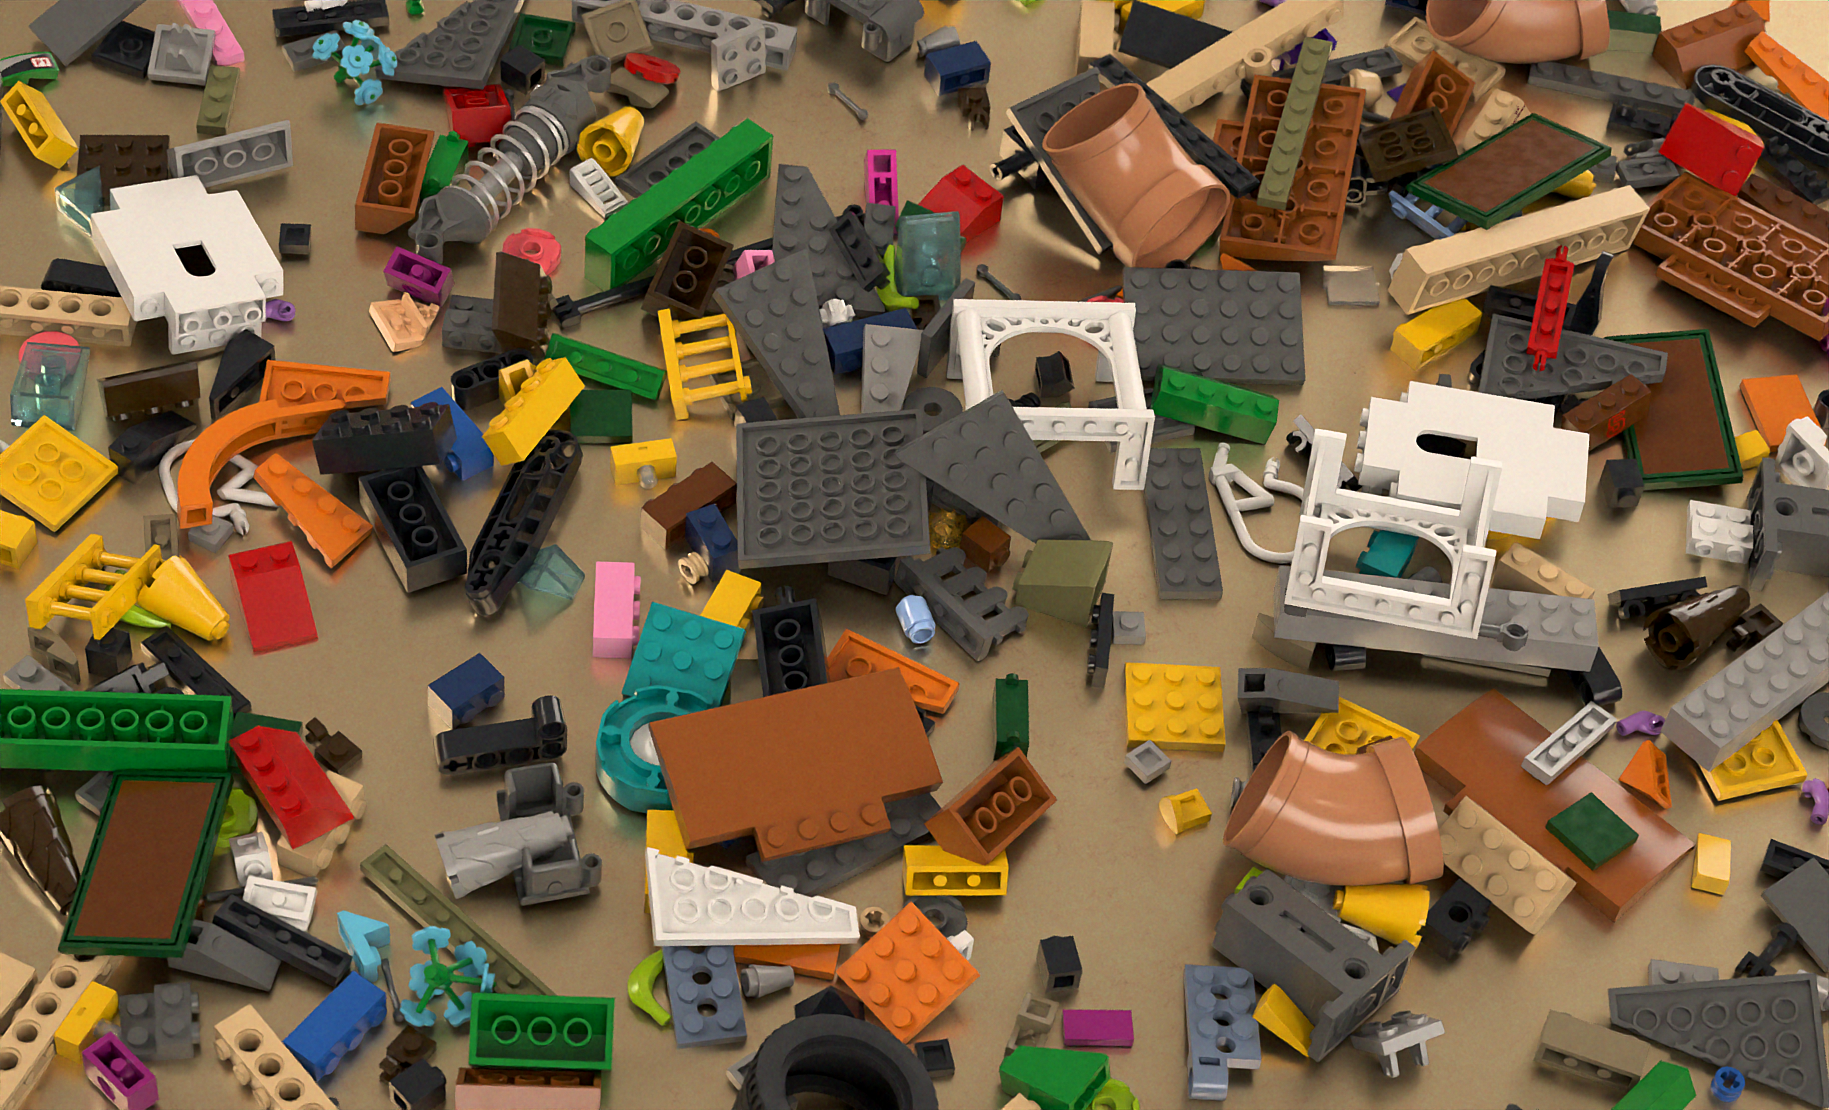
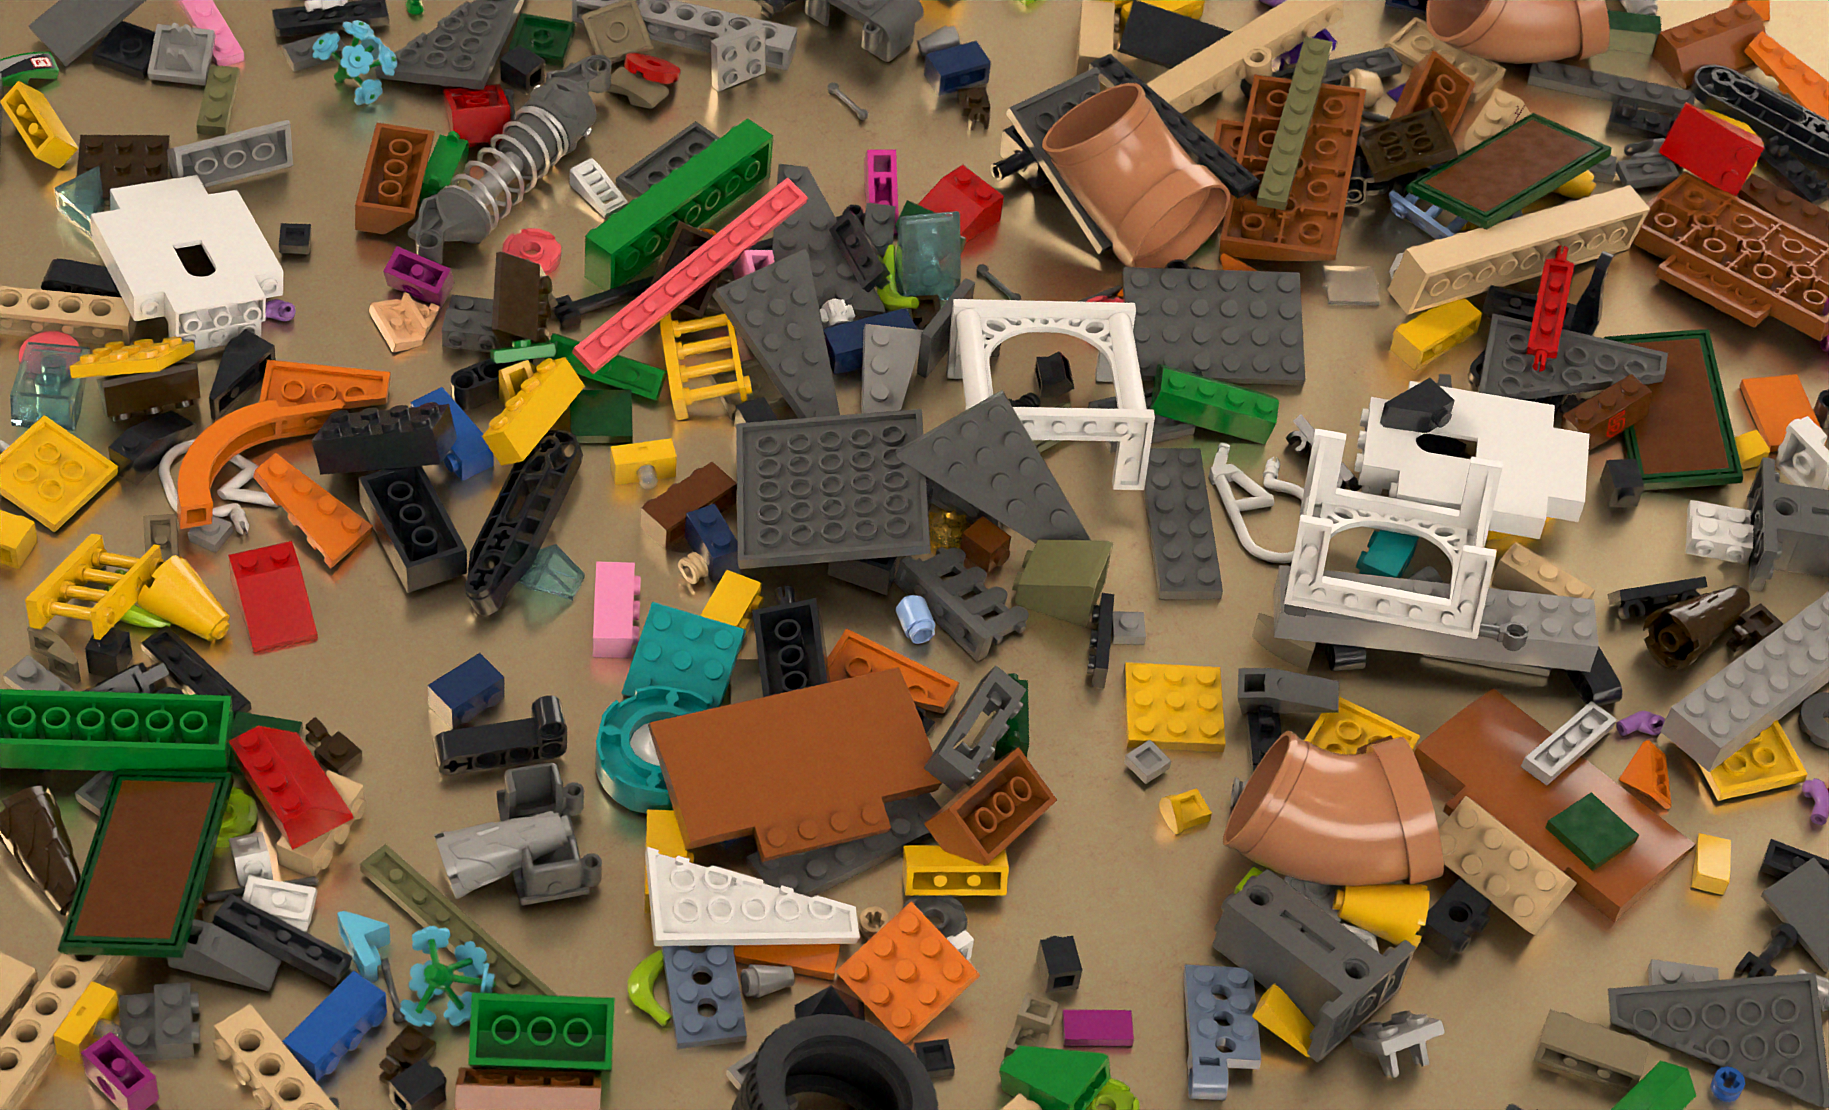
yellow cone [577,107,644,177] -> none
dark grey tile [903,387,963,434] -> none
none -> yellow plate [69,337,195,378]
none -> plate [490,339,556,364]
none -> coral plate [572,177,808,374]
none -> dark grey brick [924,666,1027,792]
none -> black slope [1380,378,1455,433]

